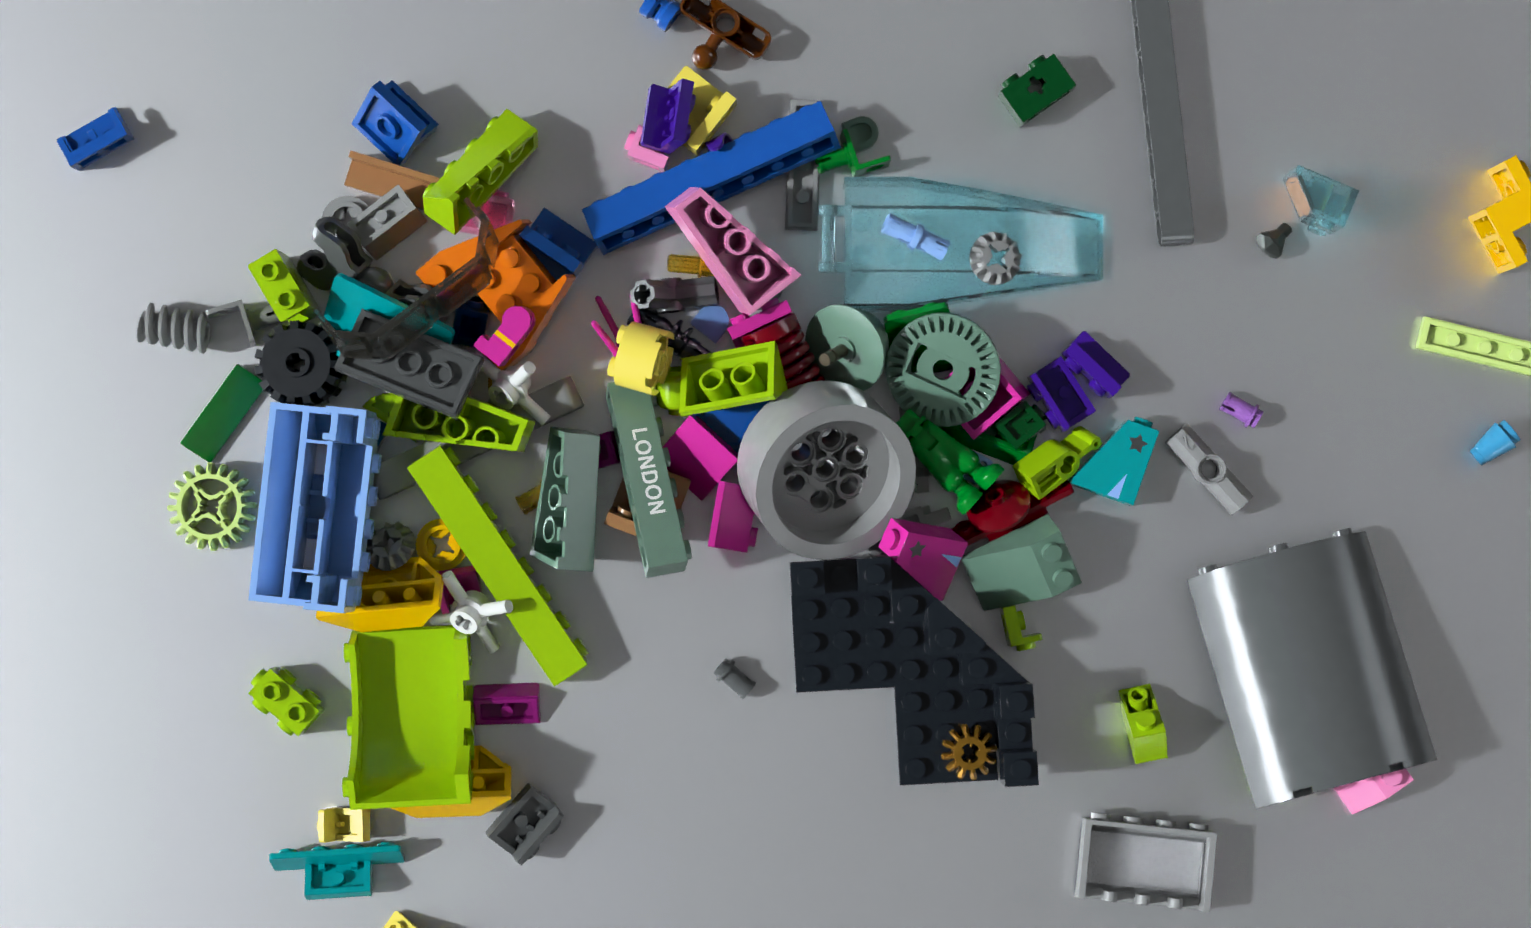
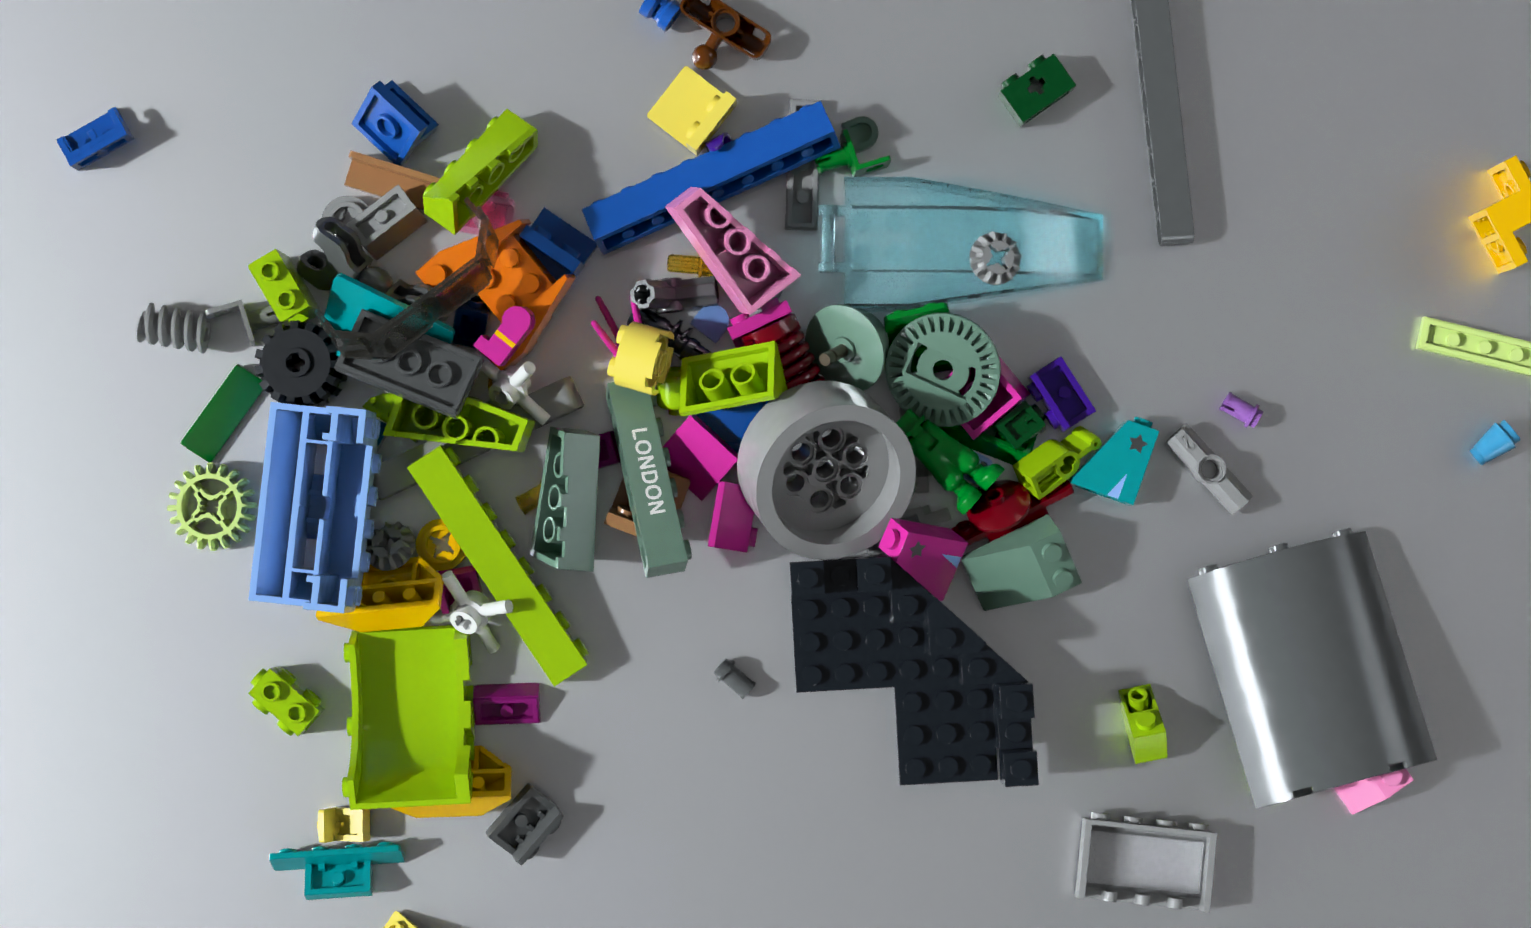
bright pink bracket [624,125,670,172] -> none
dark purple bracket [640,78,696,154] -> none
light blue pin [881,213,950,261] -> none
pearl gold gear [941,724,997,780] -> none
lime bracket [999,605,1043,651] -> none
dark purple bracket [1061,331,1130,398] -> none
pearl dark grey rock [1256,223,1292,259] -> none
clear light blue slope [1283,165,1360,236] -> none

